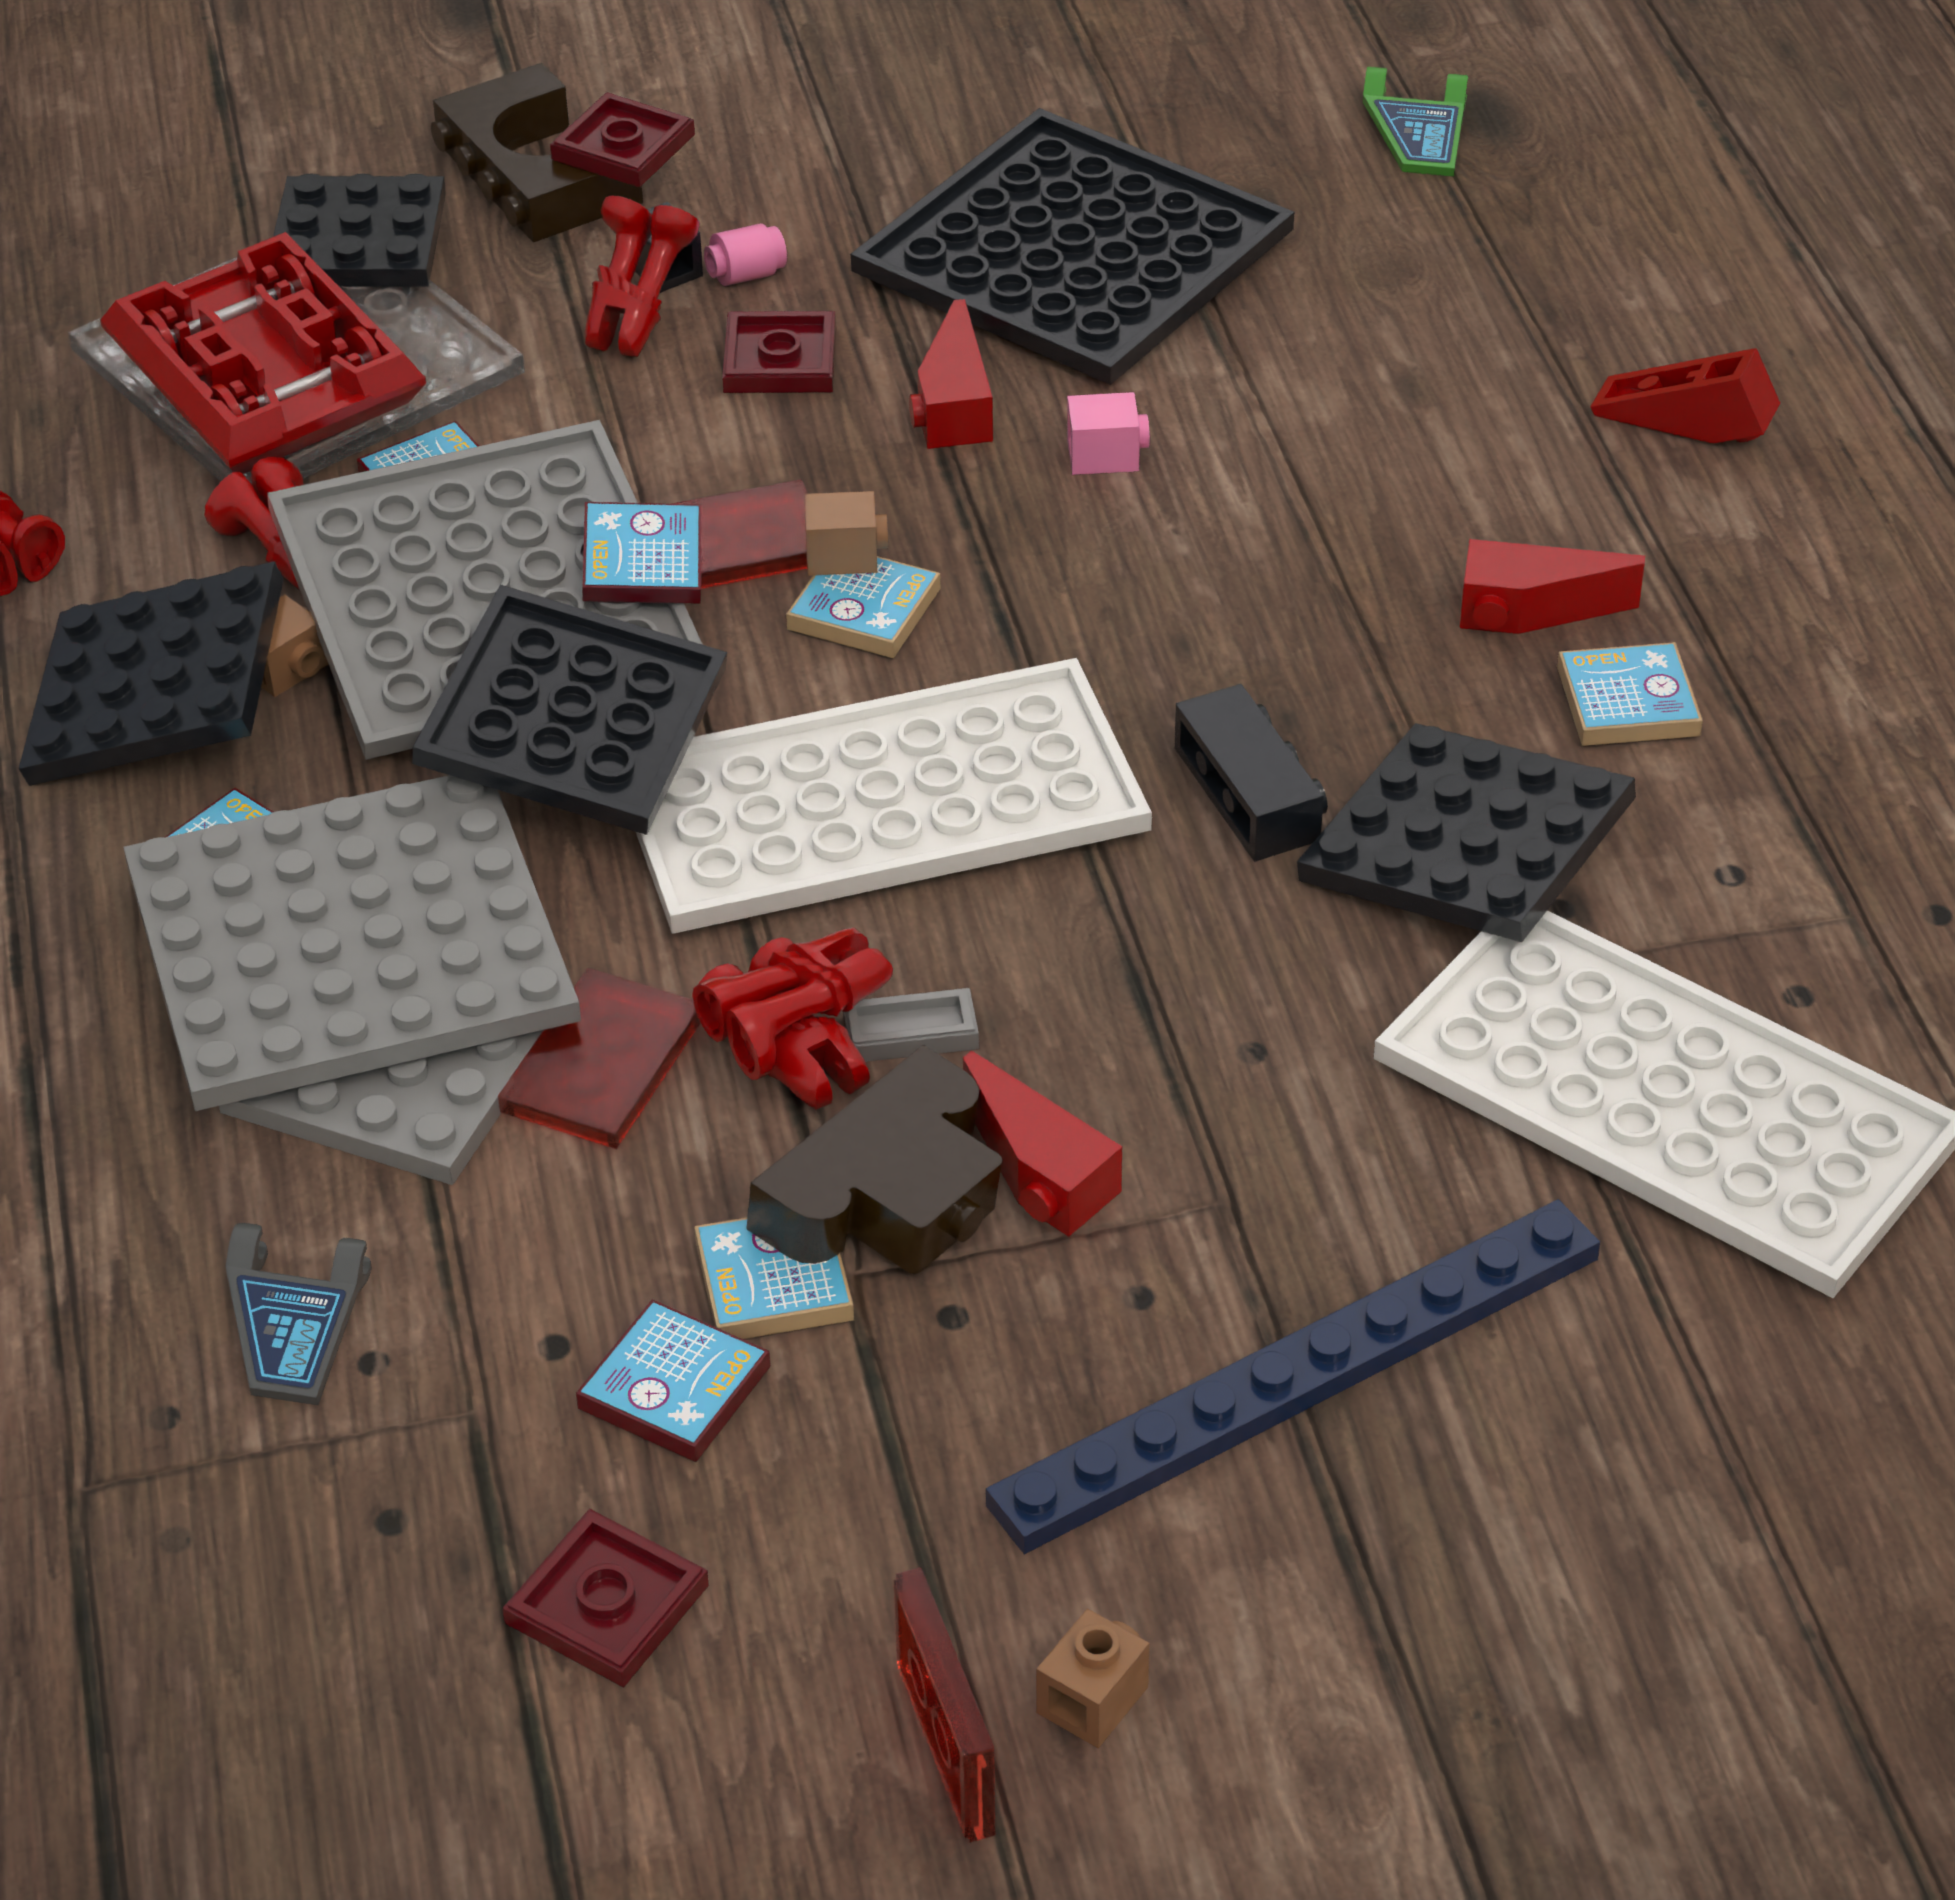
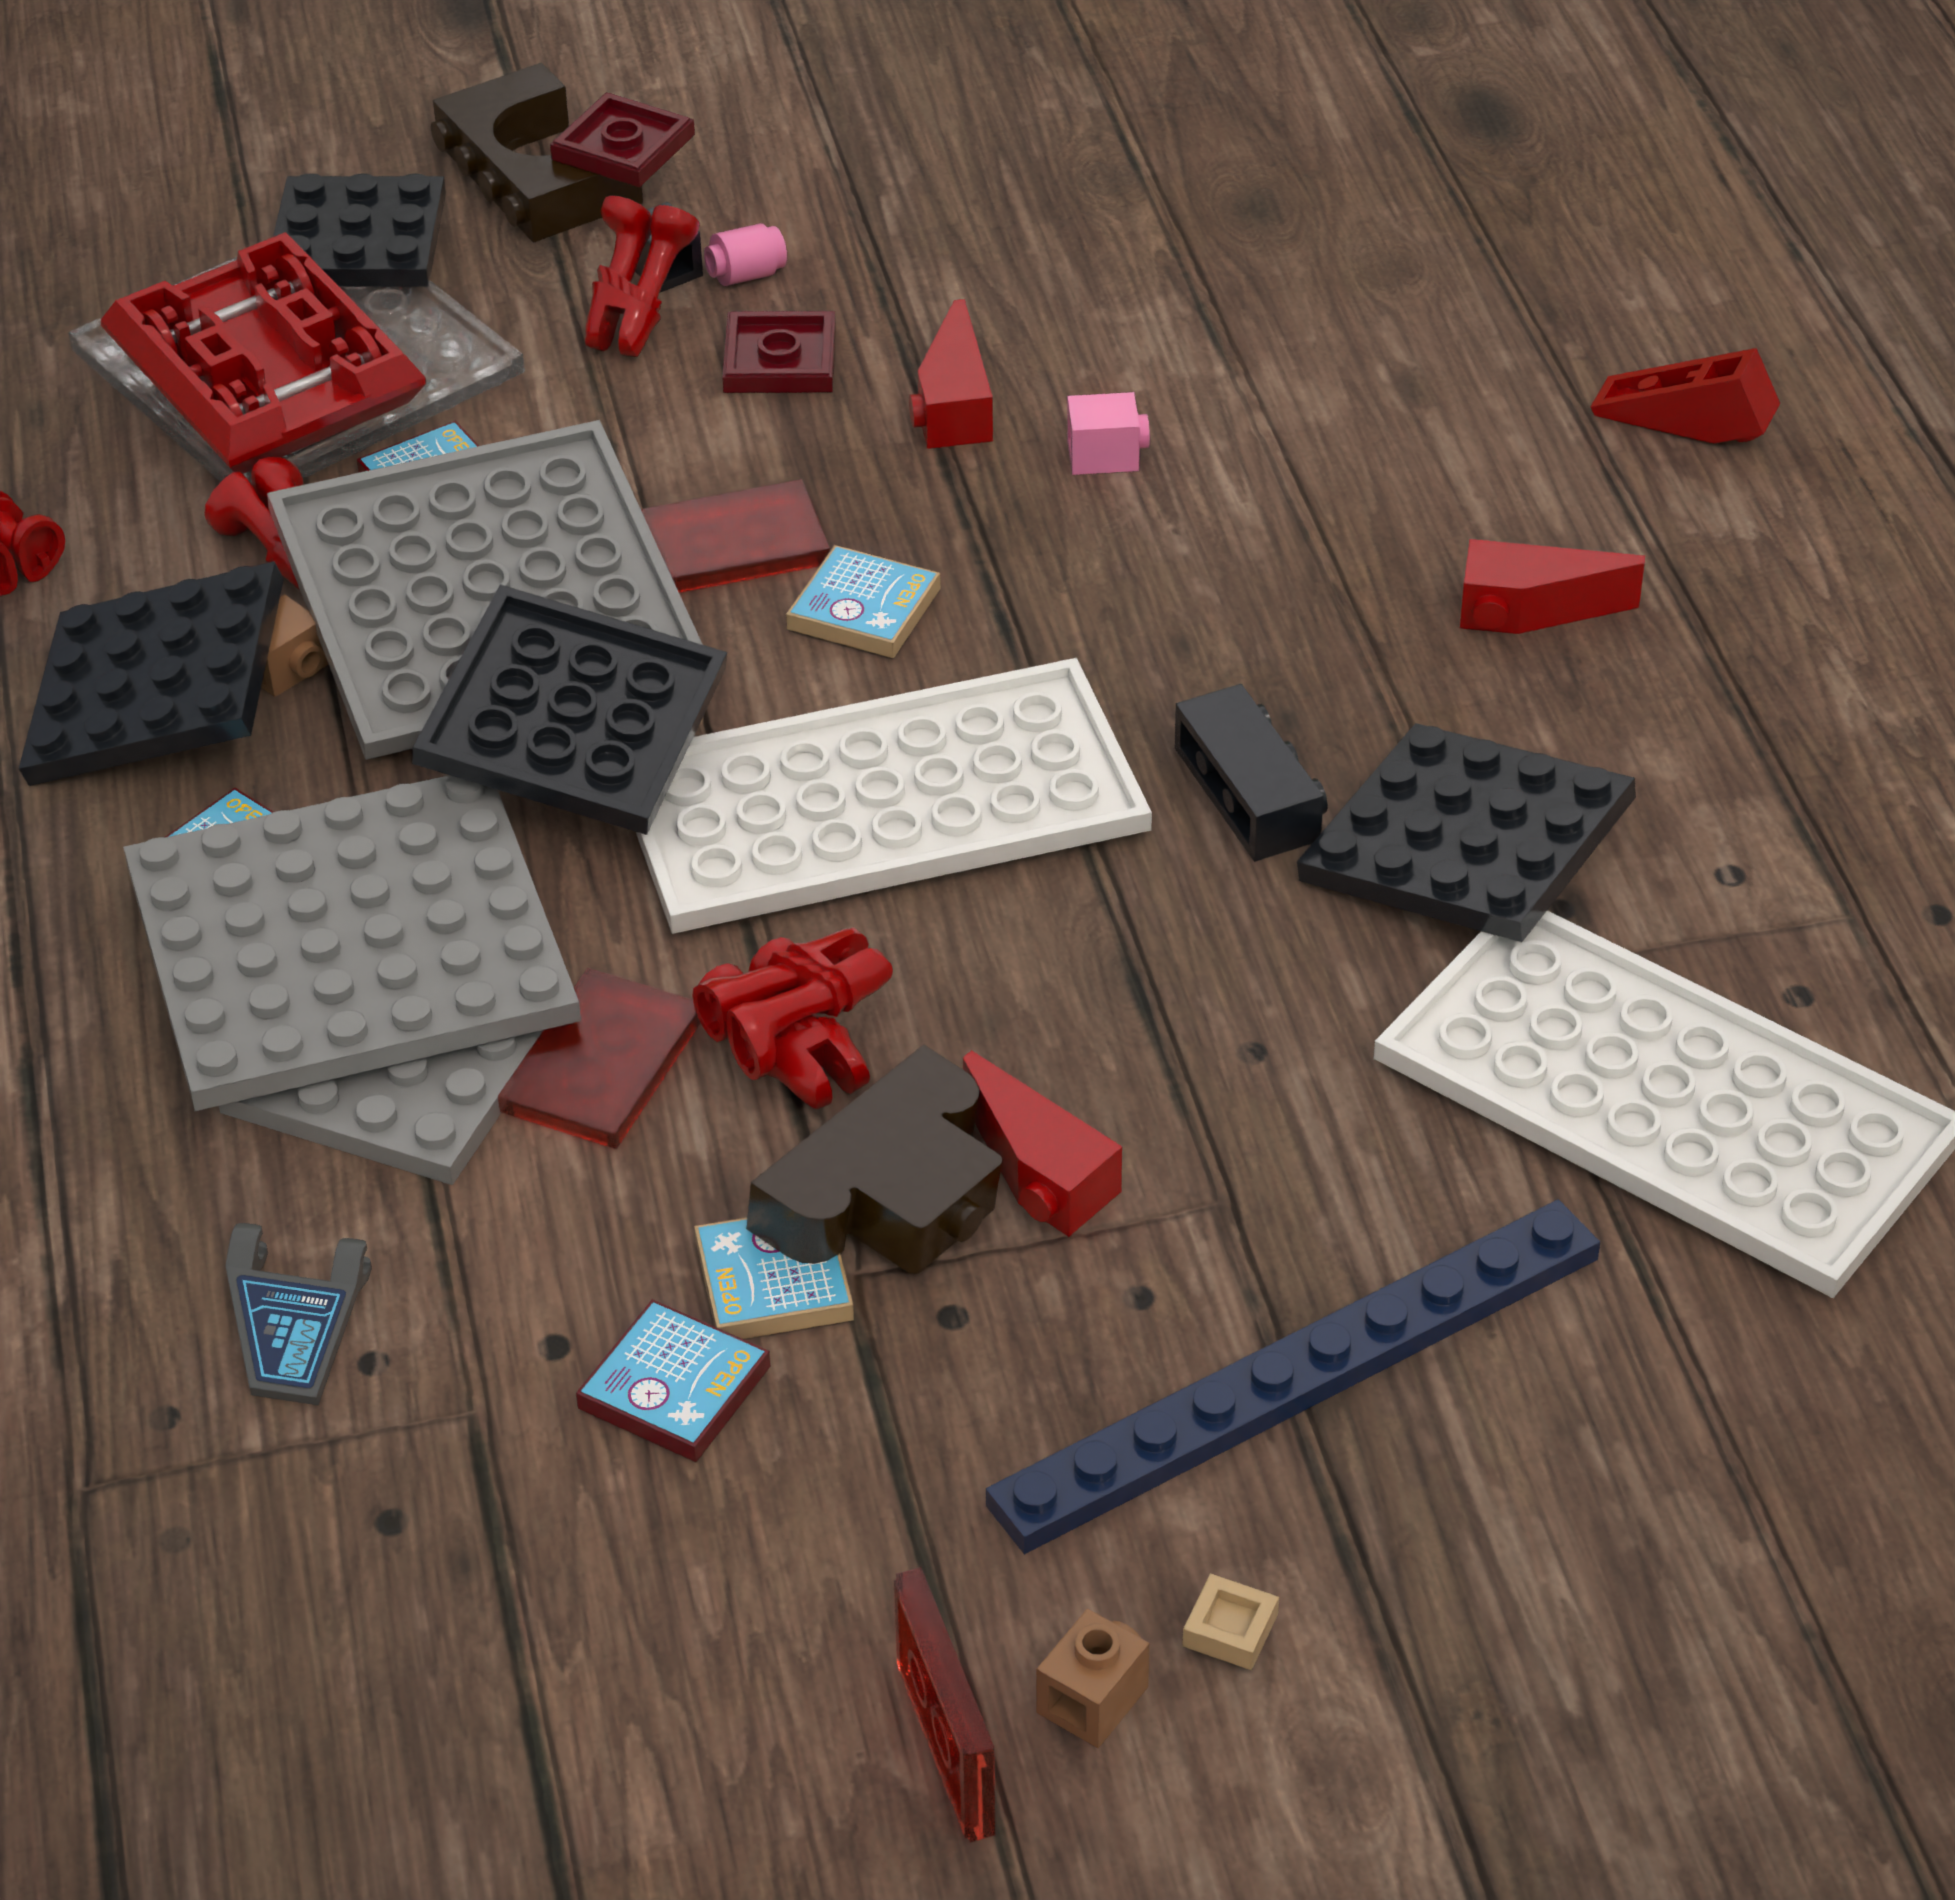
dark red tile [503,1508,709,1688] -> none
tile [582,502,701,604] -> none
medium nougat brick [805,491,888,576] -> none
light grey tile [843,988,979,1062] -> none
black plate [850,108,1295,385] -> none
flag [1363,67,1468,176] -> none
tile [1557,642,1703,746] -> none
none -> tan plate [1183,1573,1279,1670]

